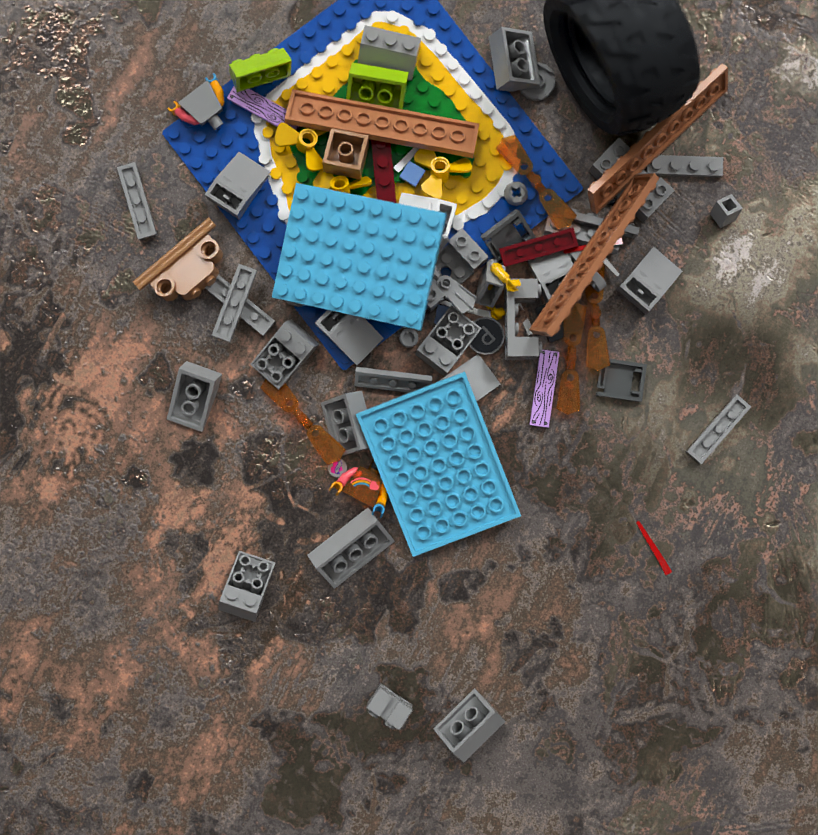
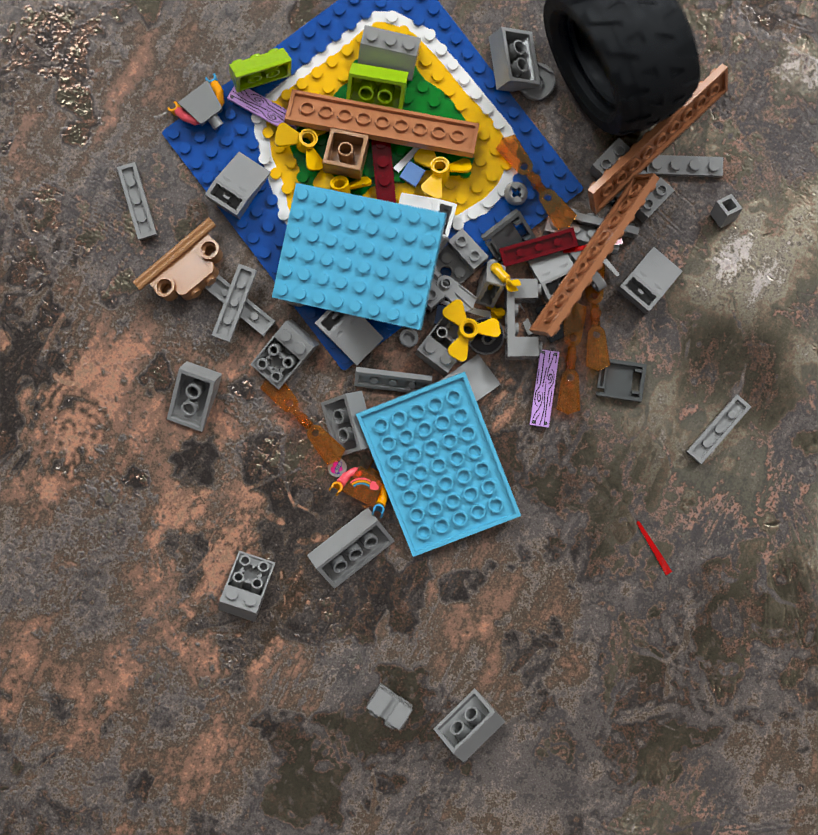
none -> yellow piece [442,299,501,362]

